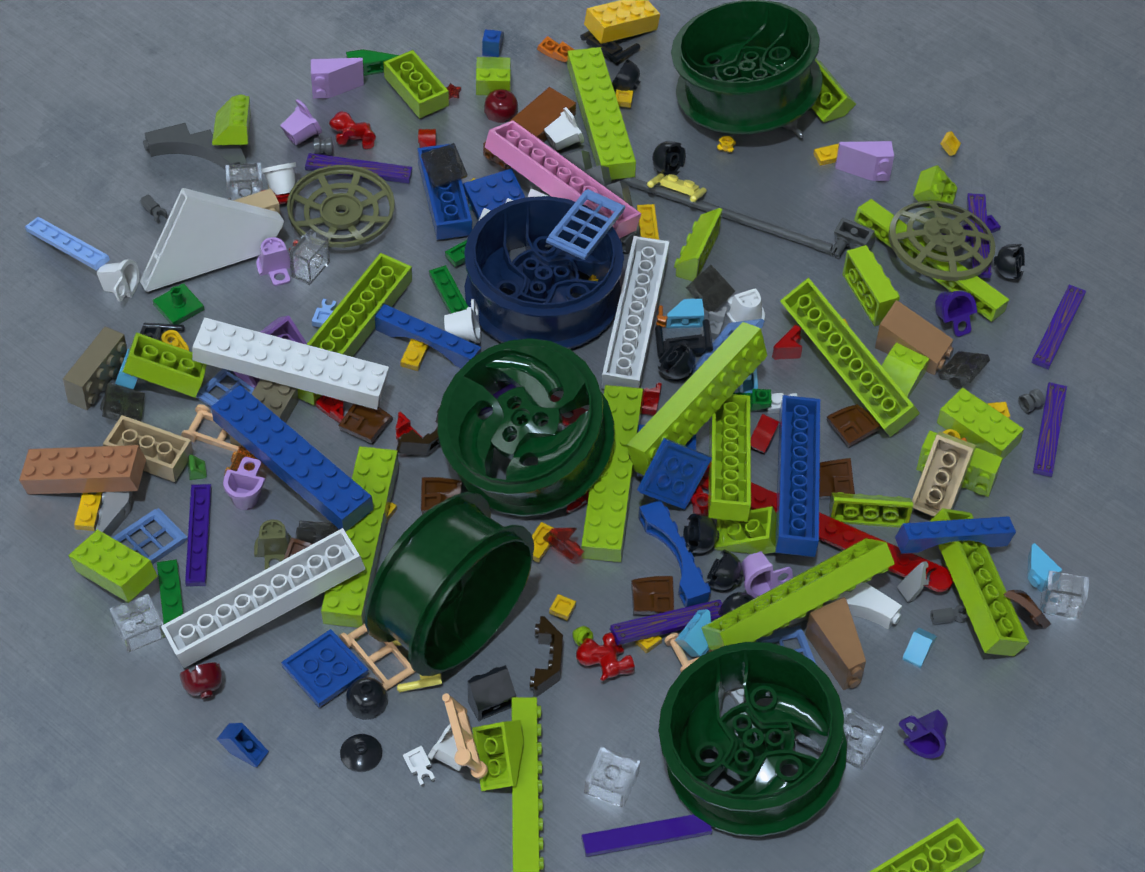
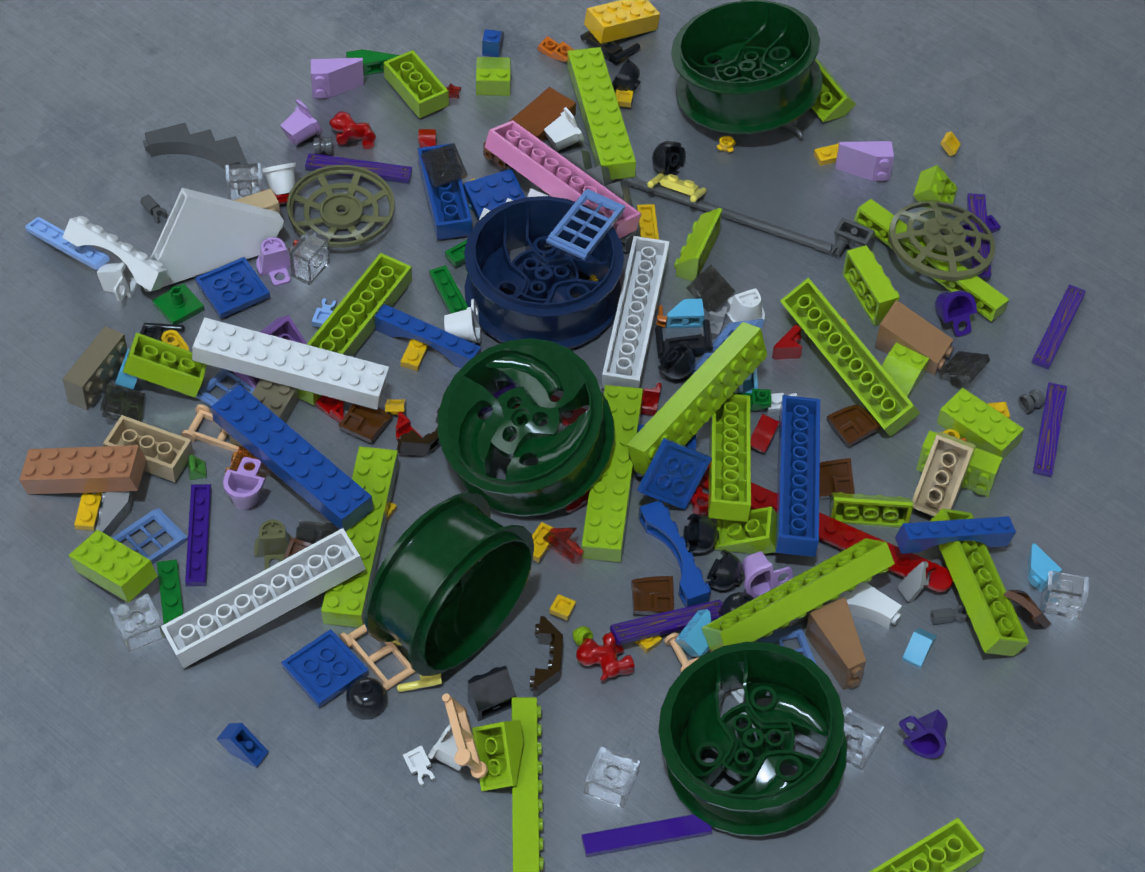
dark red cylinder [179,662,223,699] -> none
lime slope [212,94,251,145] -> none
black dish [340,734,382,772] -> none
reddish brown plate [421,477,463,515] -> none
dark red cylinder [484,89,518,123] -> none
black cylinder [994,244,1025,280] -> none
none -> white arch [62,216,168,291]
none -> blue plate [195,257,270,319]
none -> yellow plate [385,399,406,414]

